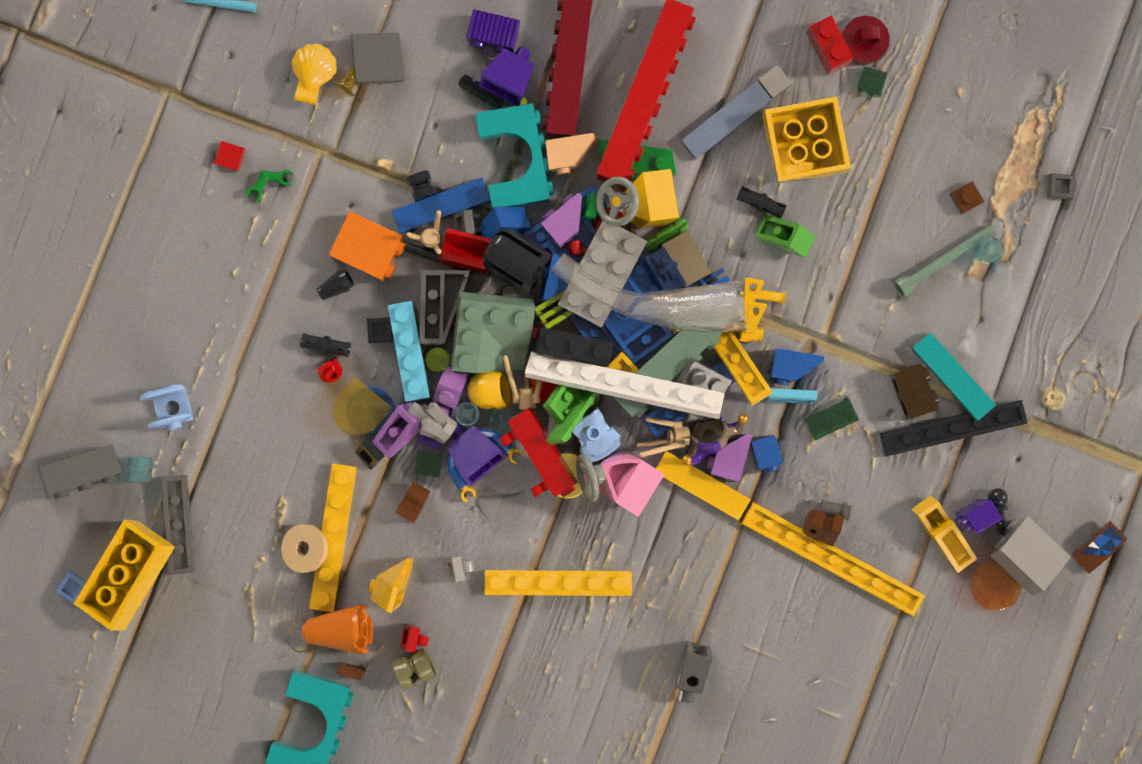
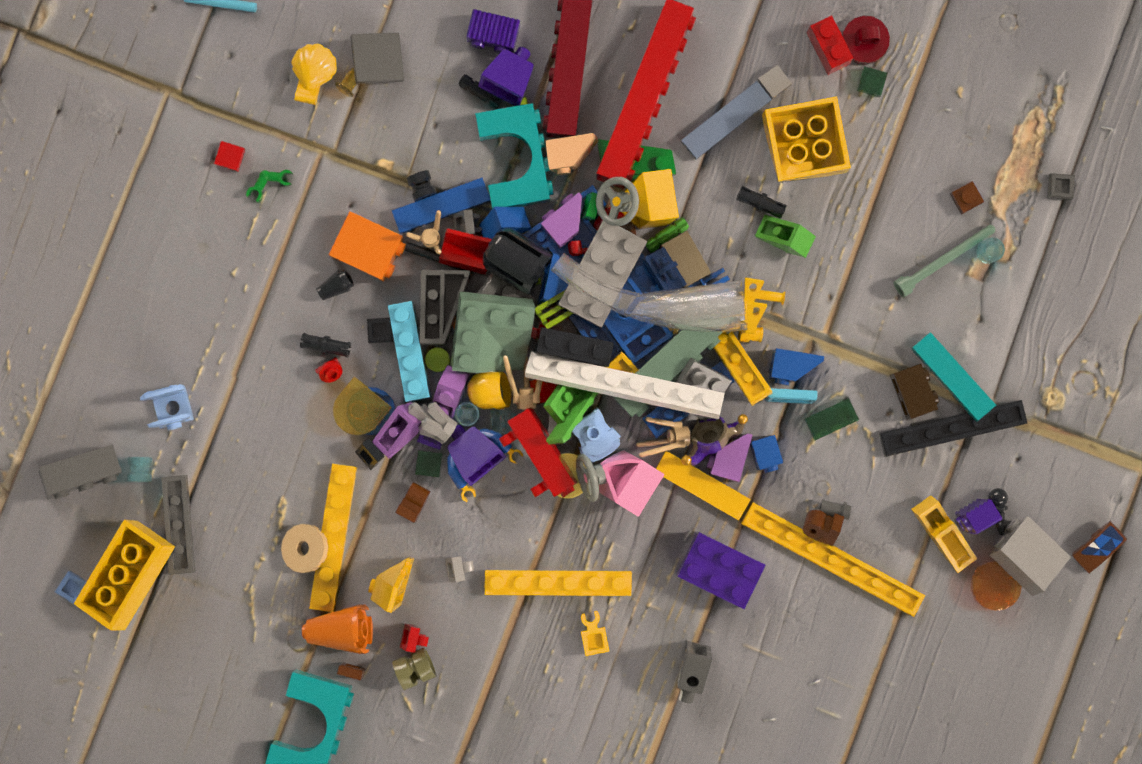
none -> yellow plate [581,610,609,656]
none -> dark purple brick [676,531,766,609]

